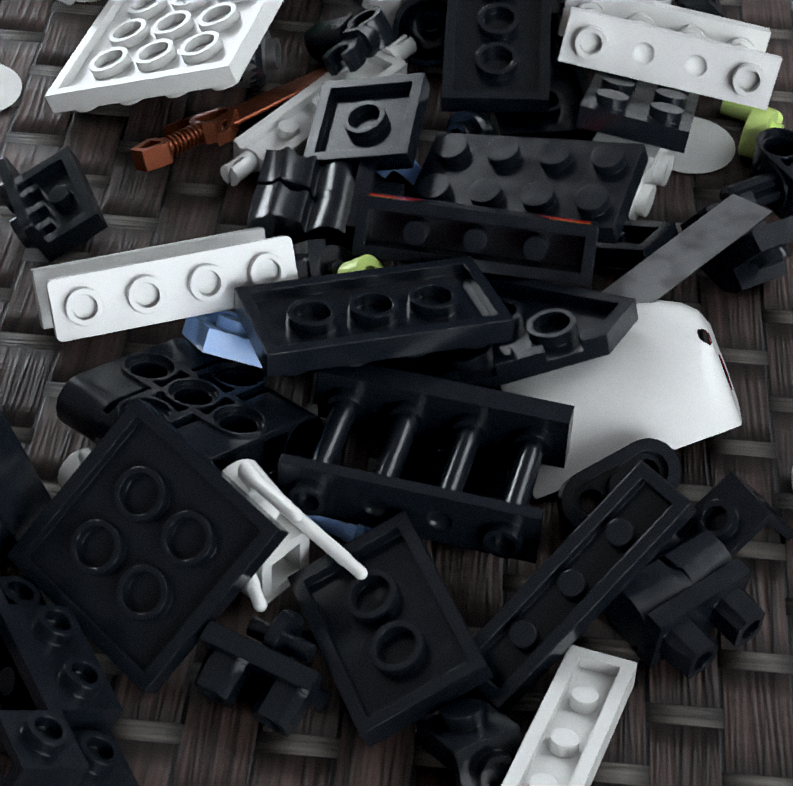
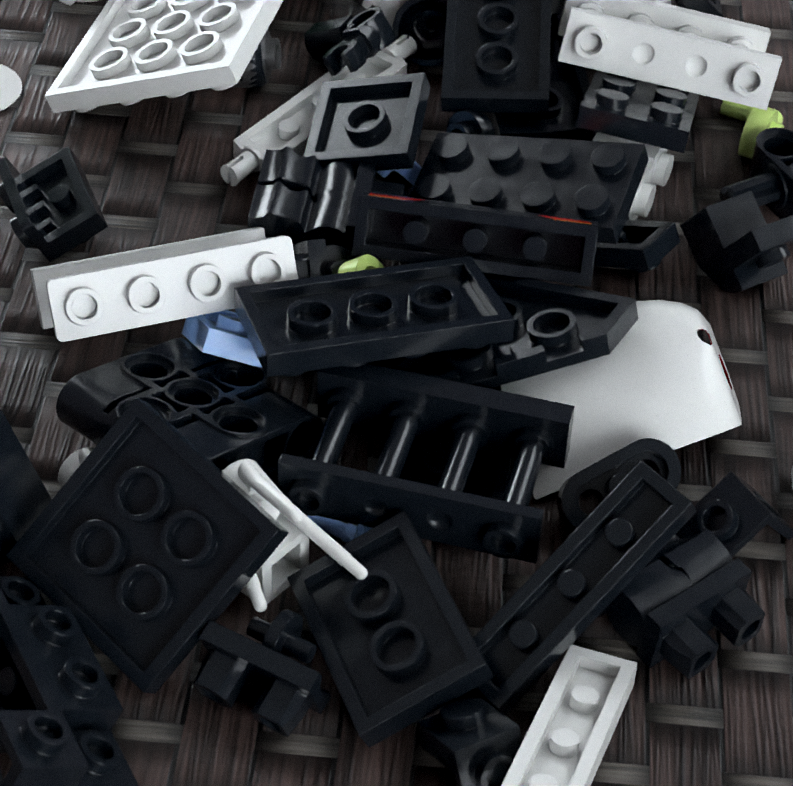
copper sword [131,66,329,172] -> none
flat silver sticker [602,194,773,304] -> none
white sticker [667,116,736,174] -> none

